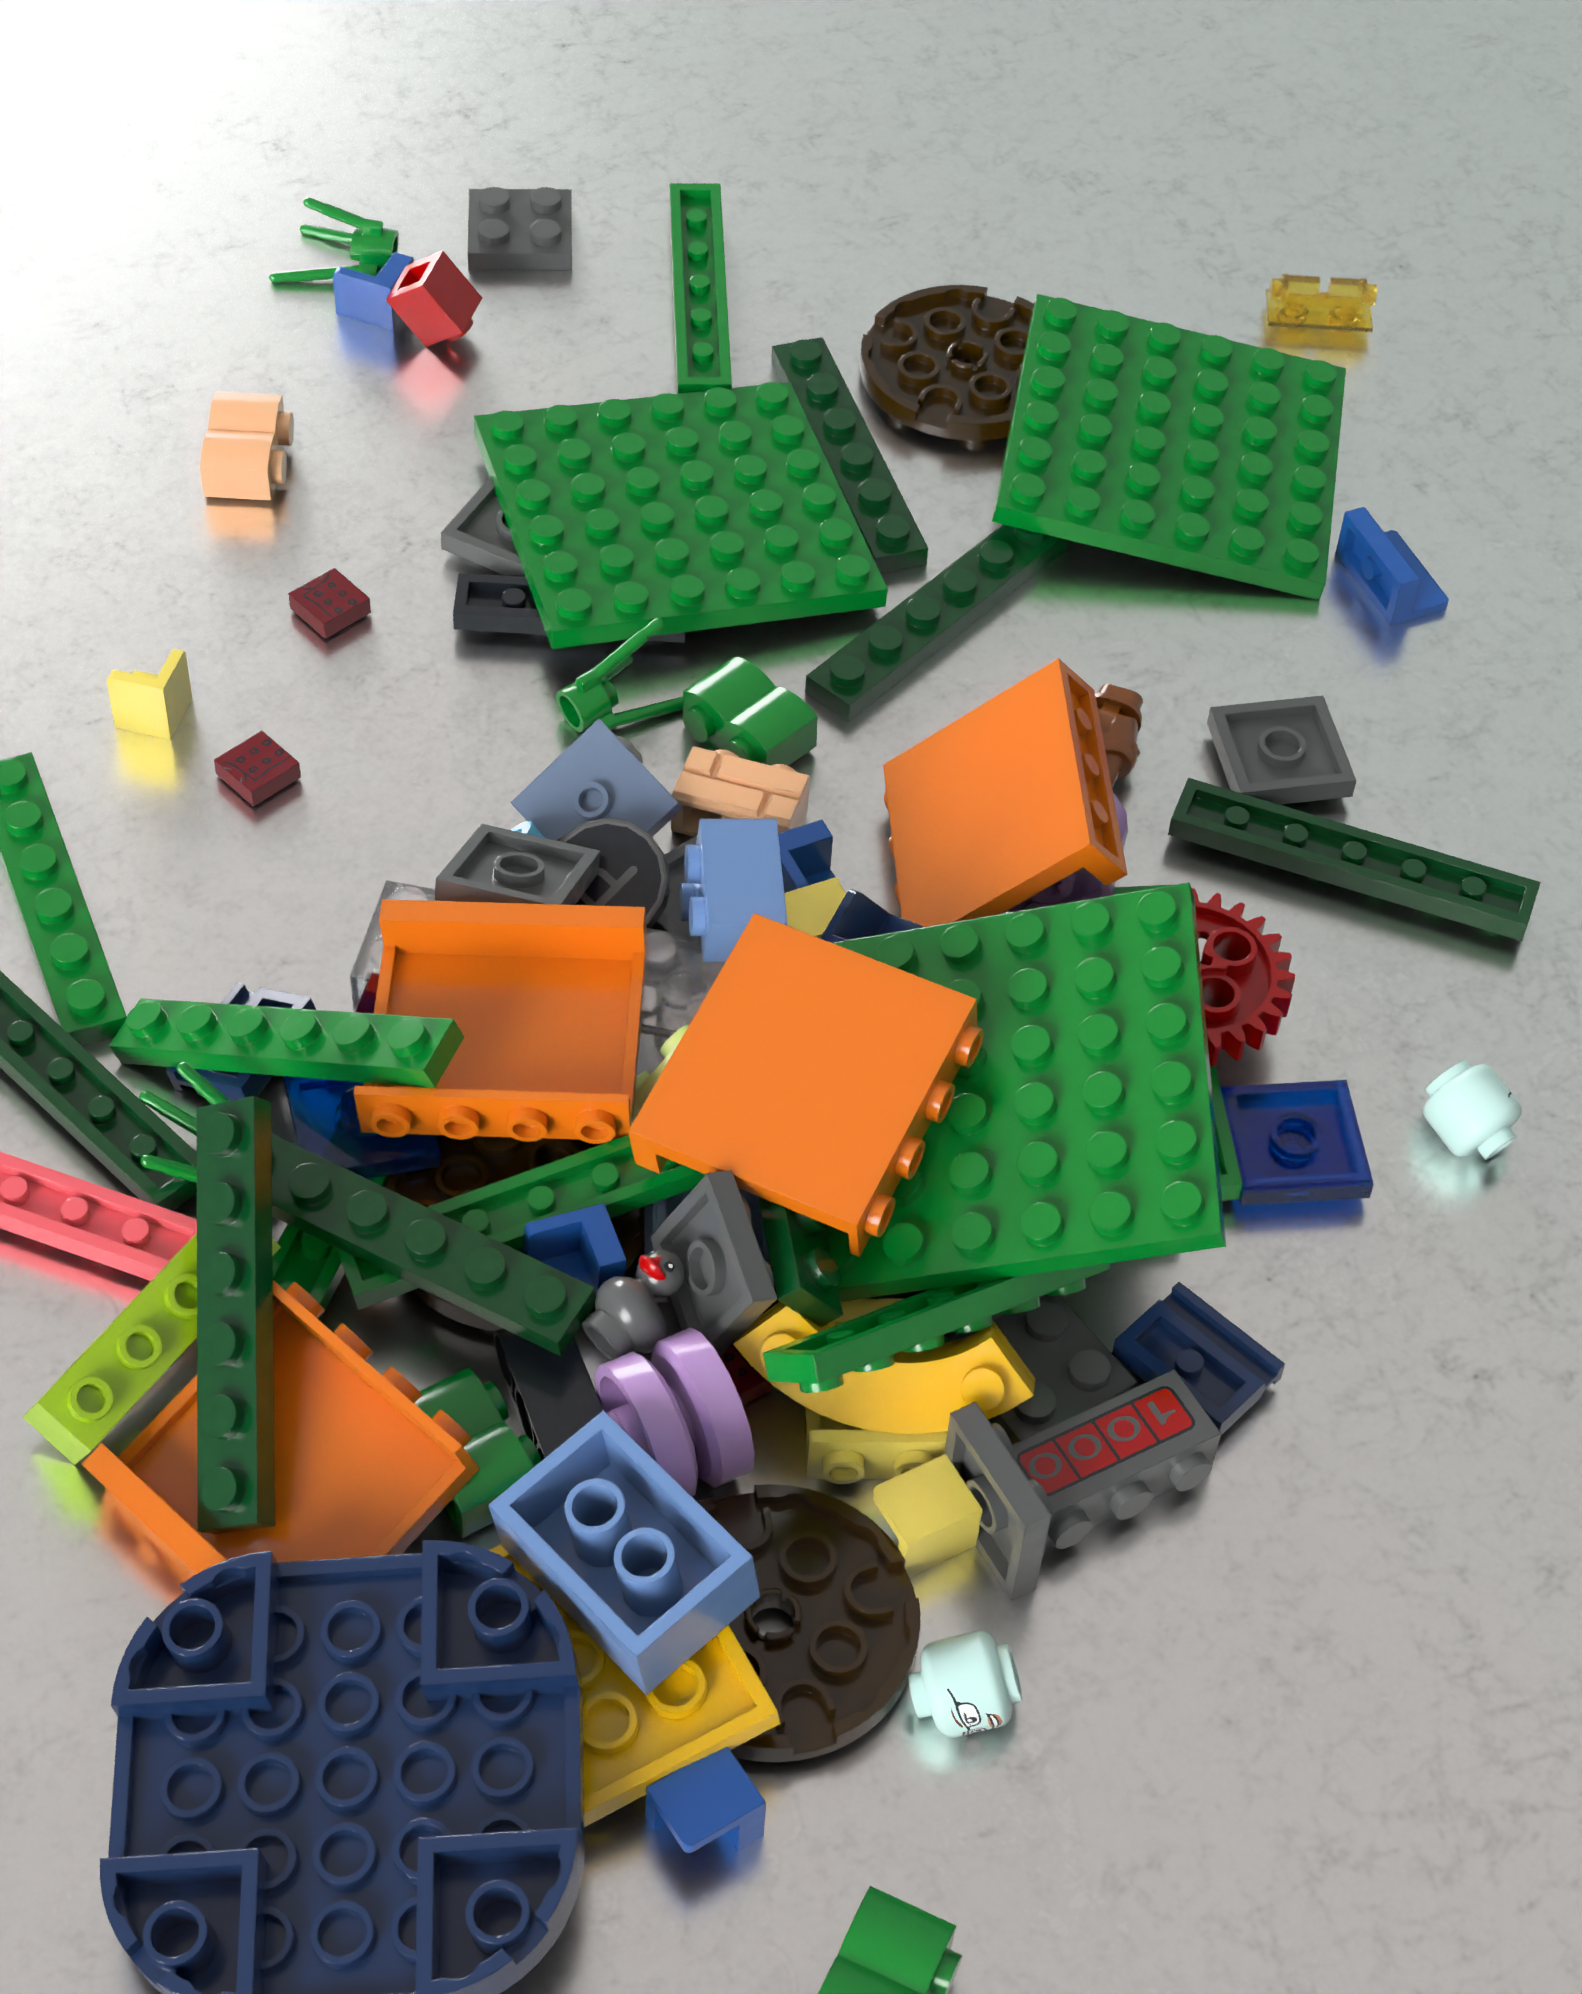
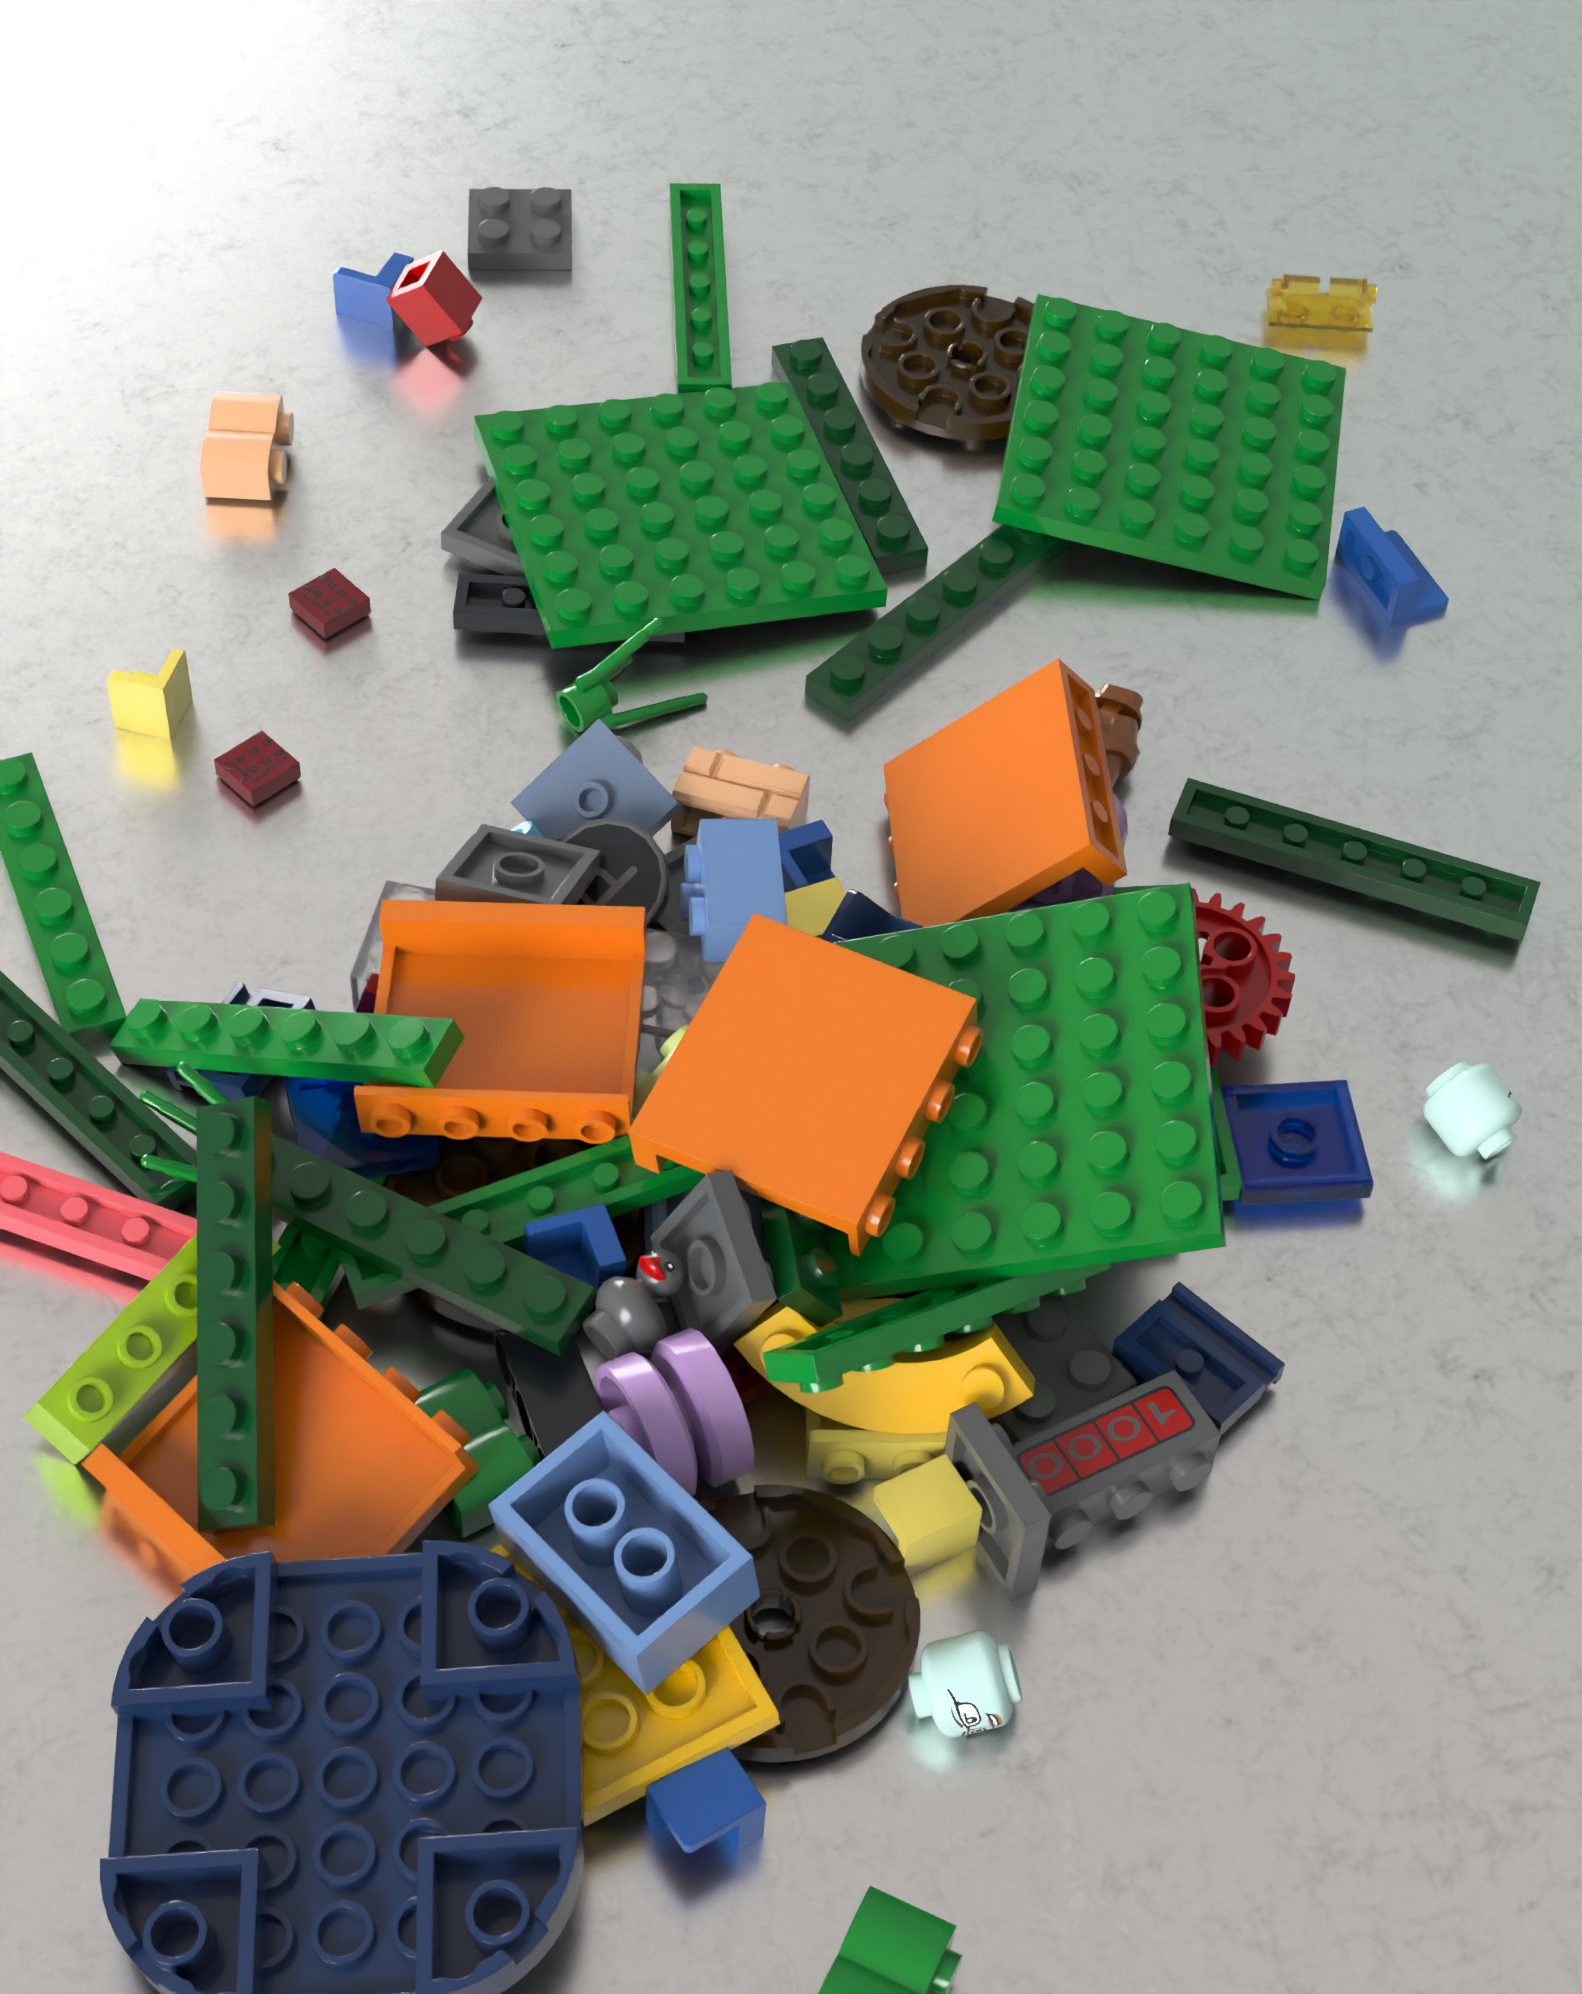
green plant [269,197,399,283] -> none
green brick [683,657,818,766] -> none
dark grey plate [1207,696,1357,805] -> none

